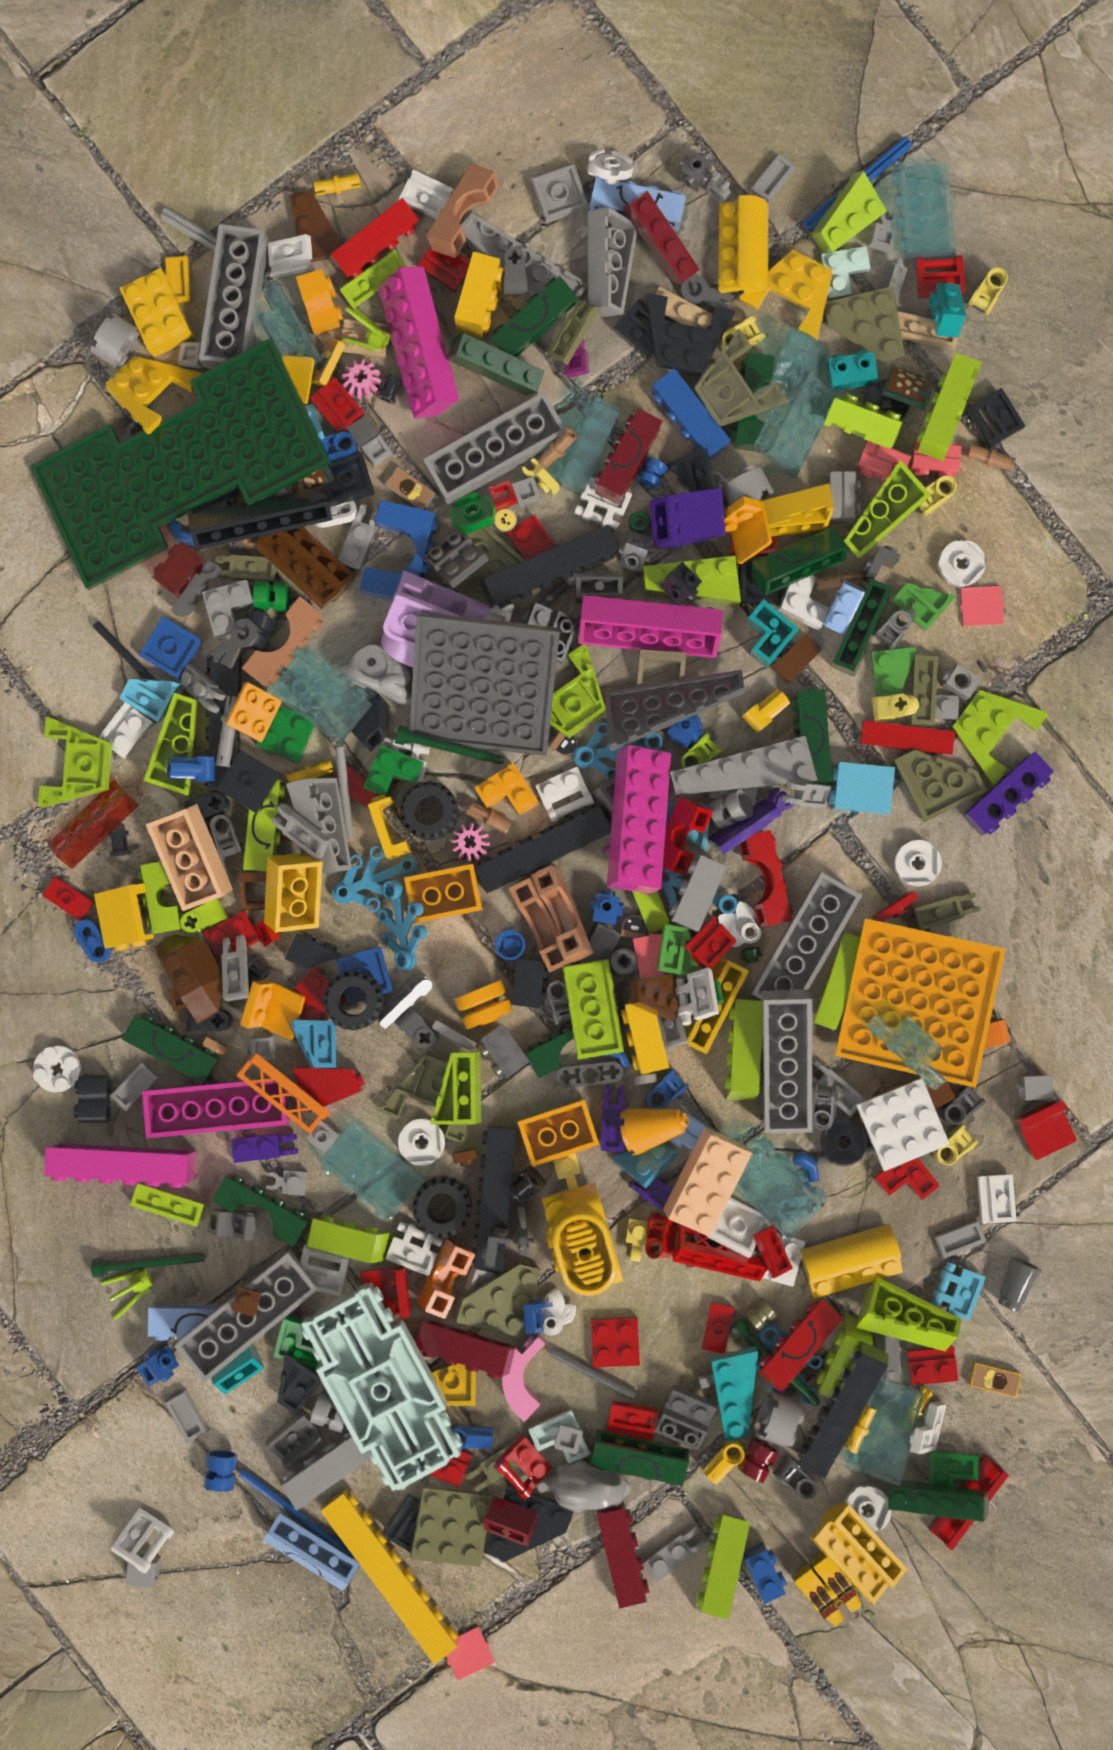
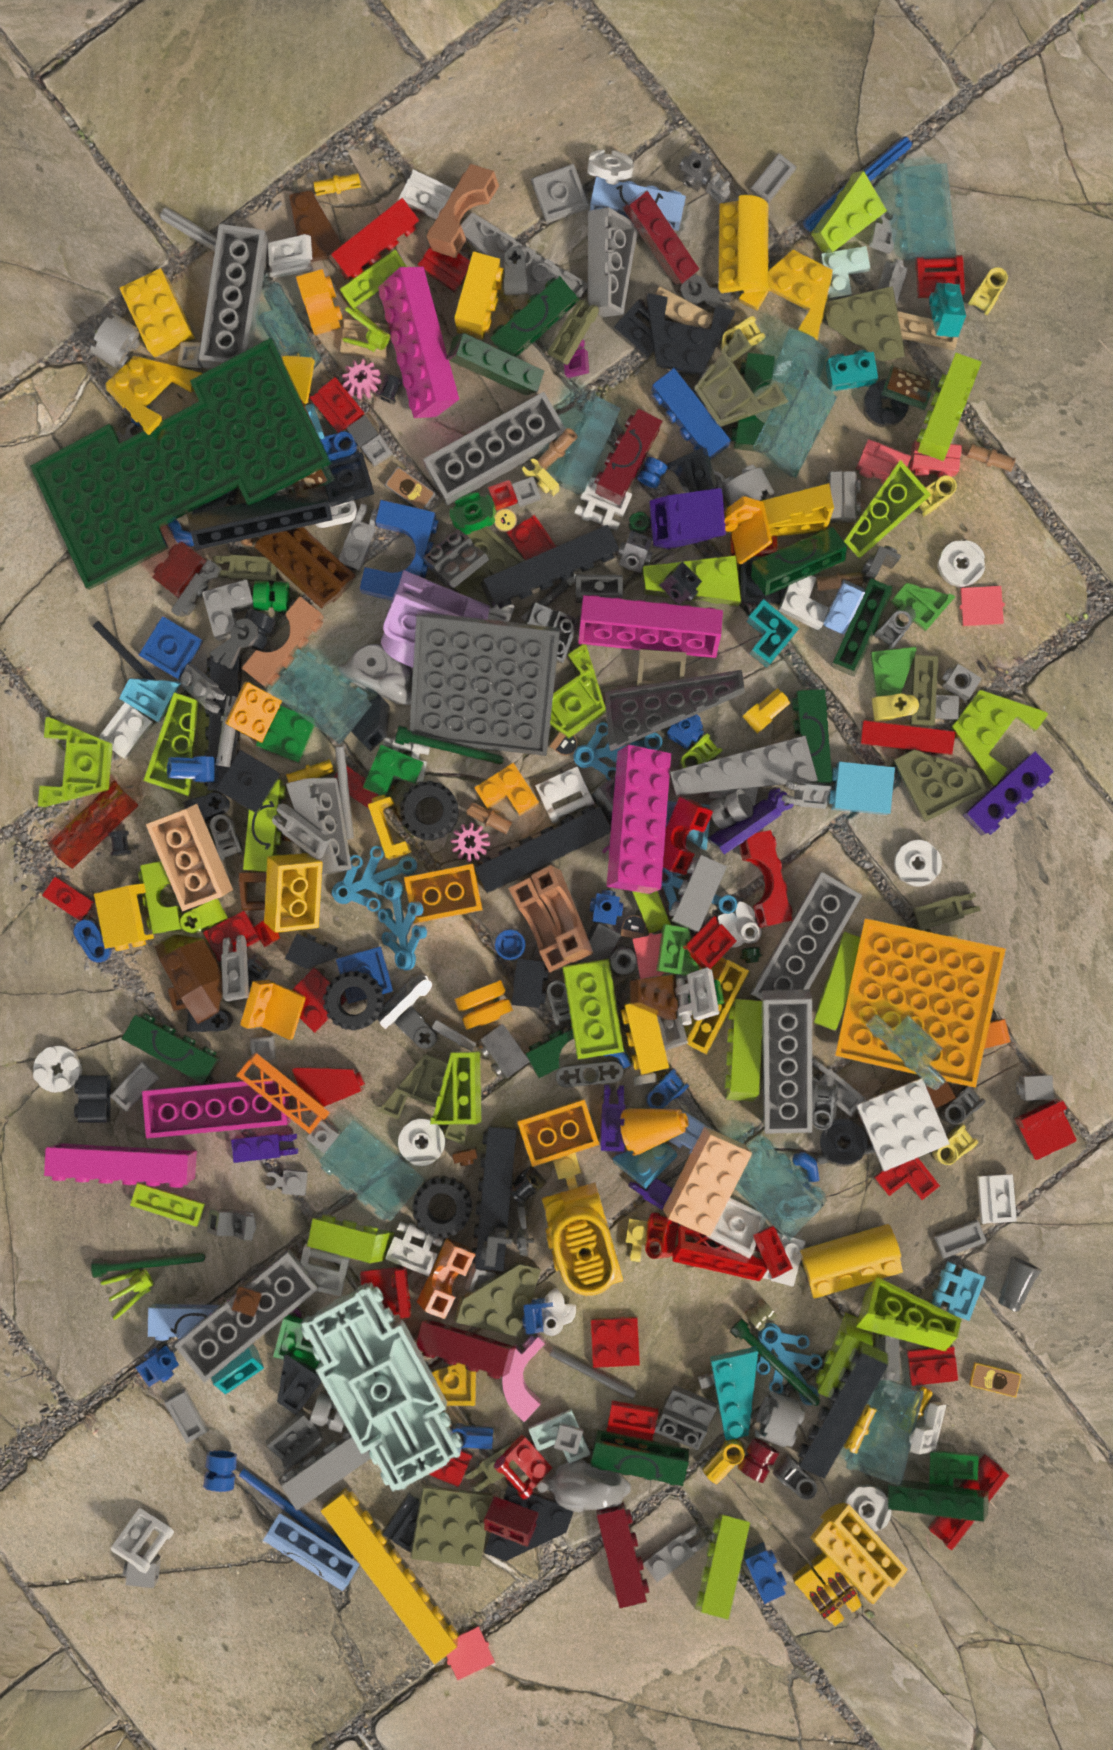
yellow tile [165,256,191,303] -> none
medium nougat tile [203,1035,228,1055] -> none
dark green arch [212,1173,310,1247] -> none
dark azure wing [290,1020,336,1068] -> none
tile [311,340,345,386] -> none
red plate [701,1302,734,1354] -> none
red brick [757,1299,843,1391] -> none
reddish brown slope [772,633,822,684] -> none
lime wedge [824,393,904,449] -> none
red plate [872,891,919,922] -> none
black plate [965,388,1026,449] -> none

